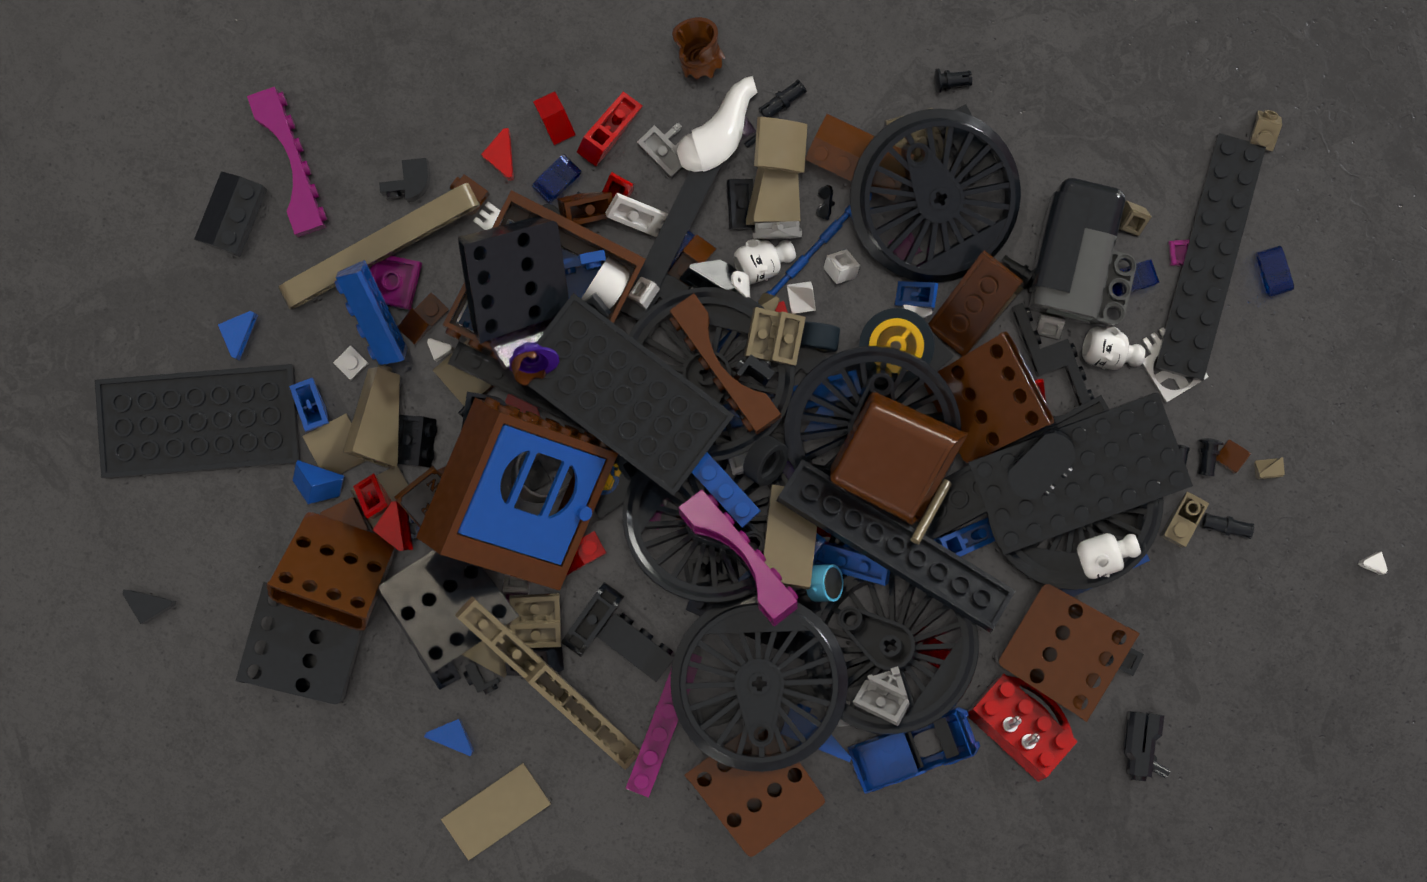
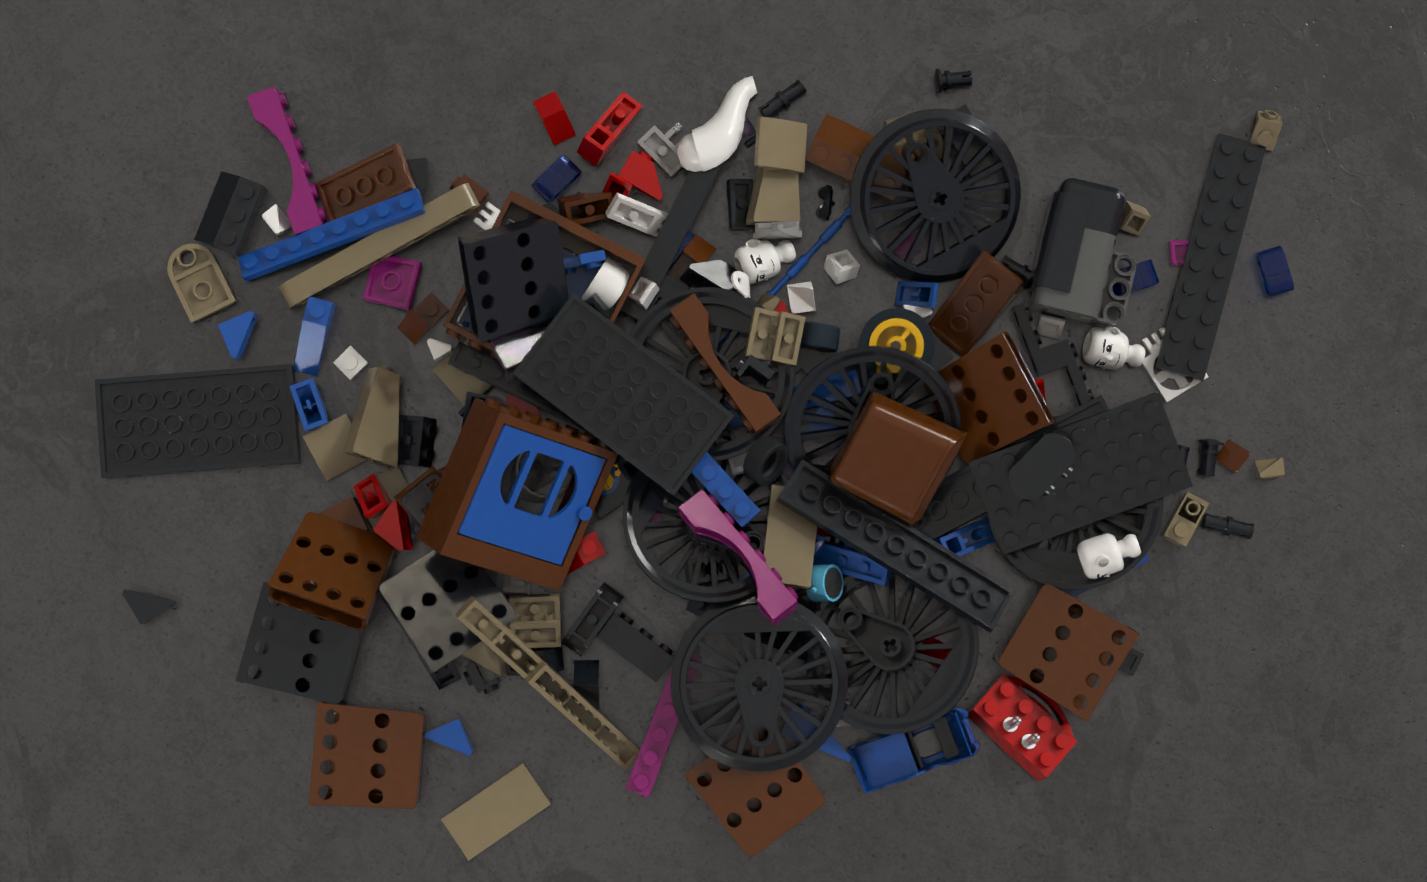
blue slope [293,460,344,504] -> none
blue slope [334,260,408,365] -> none
red slope [481,128,514,181] -> none
dark purple piece [509,342,559,386] -> none
reddish brown hat [672,17,726,79] -> none
light grey slope [853,666,910,726] -> none
dark tan bar [910,479,952,544] -> none
black piece [1123,711,1171,781] -> none
white slope [1358,552,1387,575] -> none
none -> dark tan plate [167,244,237,324]
none -> blue plate [238,188,425,282]
none -> white slope [262,204,292,237]
none -> blue slope [293,296,336,377]
none -> reddish brown piece [309,702,425,809]
none -> reddish brown tile [315,143,416,222]
none -> black slope [573,660,600,710]
none -> red slope [618,151,663,204]

